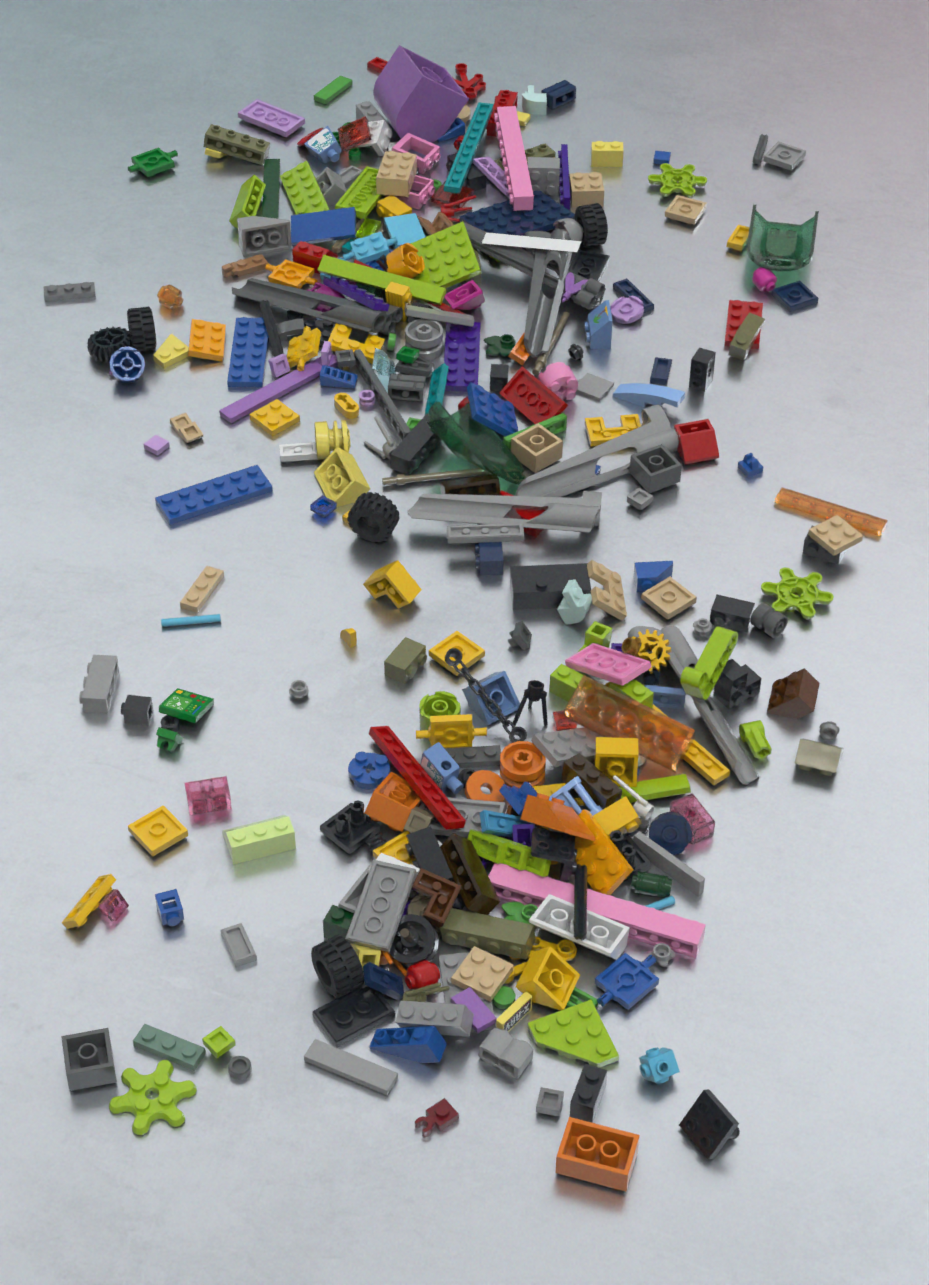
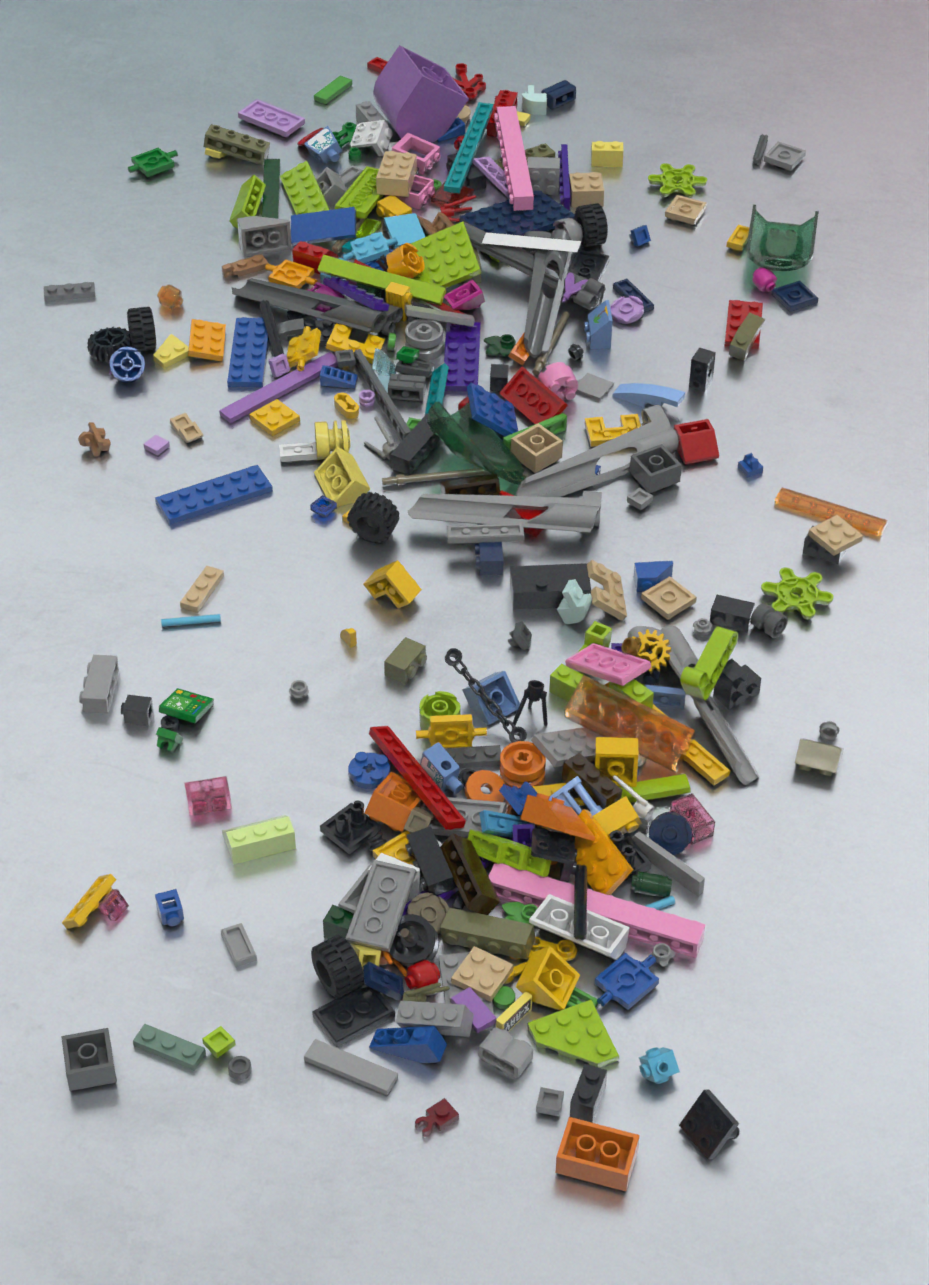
lime plate [109,1060,197,1135] -> none
yellow plate [128,805,188,857] -> none
lavender tile [321,341,332,366] -> none
clear red tile [338,116,372,152] -> none
reddish brown brick [411,868,462,927] -> none
yellow plate [429,631,485,676] -> none
clear red plate [552,710,577,731] -> none
dark blue tile [650,357,672,386] -> none
blue tile [653,151,671,165] -> none
lime piece [739,720,772,760] -> none
reddish brown slope [767,668,820,719] -> none
none -> medium nougat hips [78,422,111,456]
none -> blue tile [629,225,651,246]

